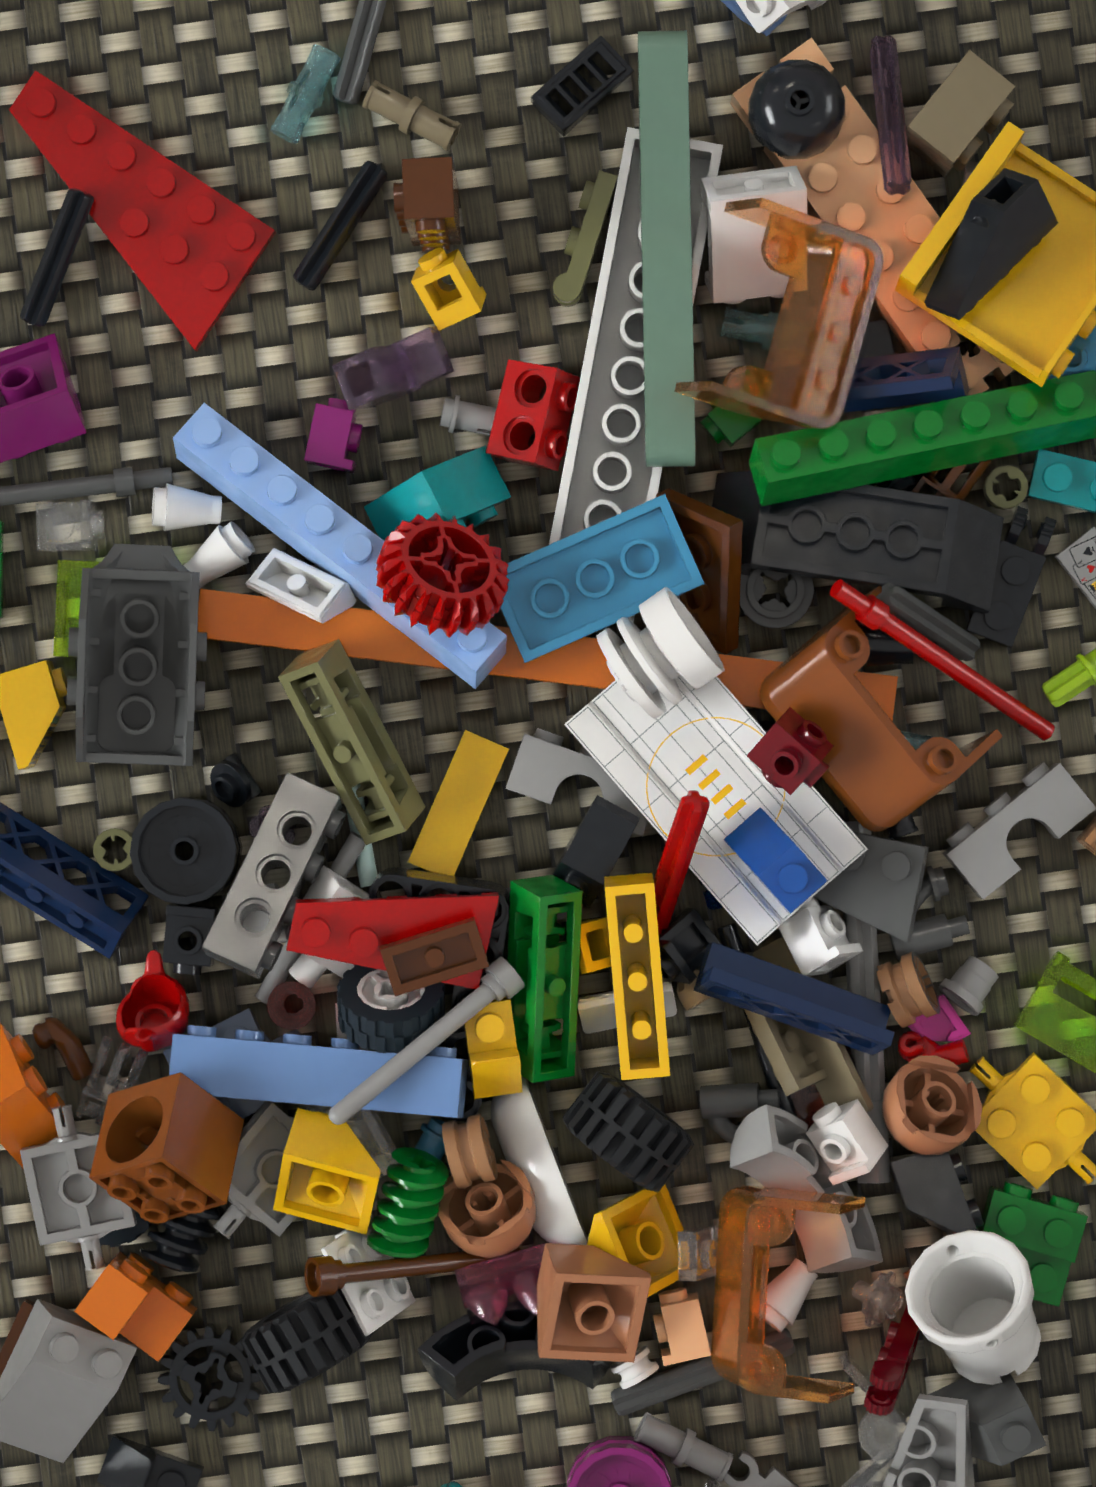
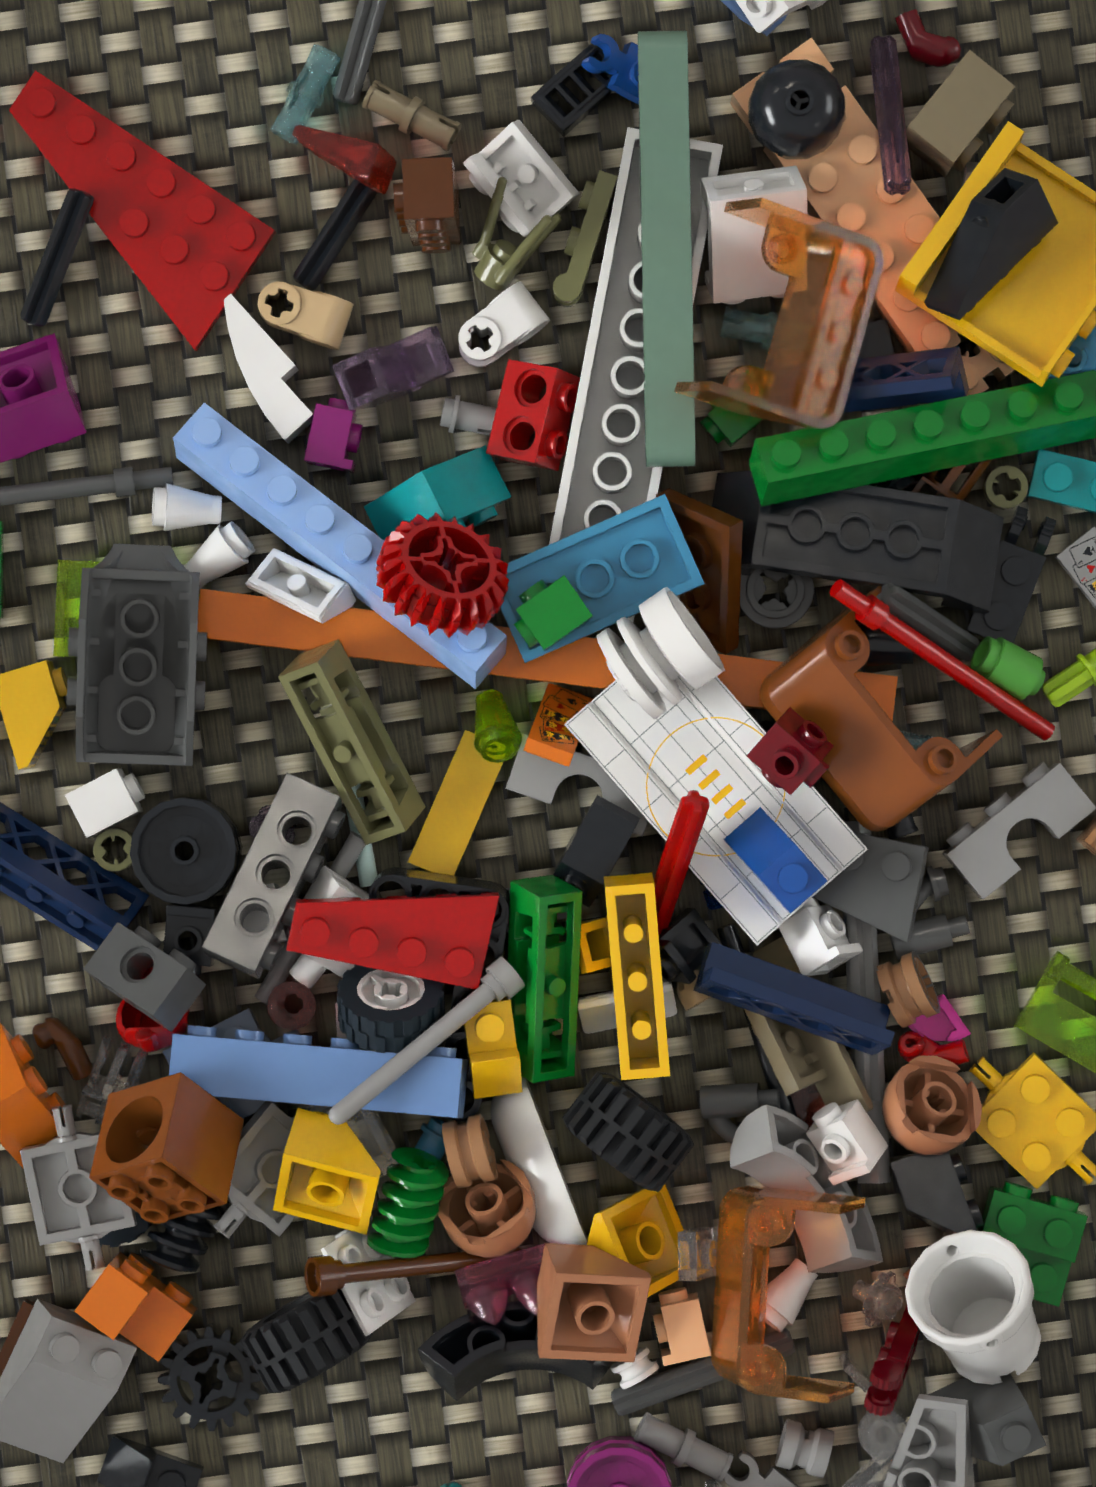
clear bracket [36,500,105,552] -> none
black plate [210,753,263,807] -> none
reddish brown plate [380,917,489,996] -> none
yellow brick [411,247,487,331] -> none
light grey piece [939,956,999,1016] -> none
none -> white brick [65,768,145,838]
none -> dark grey brick [83,922,206,1032]
none -> white slope [224,293,314,444]
none -> tan piece [257,281,354,350]
none -> clear red slope [292,125,397,194]
none -> white piece [458,281,550,367]
none -> white bracket [463,120,580,237]
none -> olive plant [472,177,562,291]
none -> clear neon green cone [474,690,522,763]
none -> green brick [514,575,593,651]
none -> orange tile [524,683,593,767]
none -> blue plate [581,34,639,105]
none -> light grey wheel [775,1419,834,1478]
none -> dark red arm [895,9,961,68]
none -> bright green brick [970,636,1046,701]

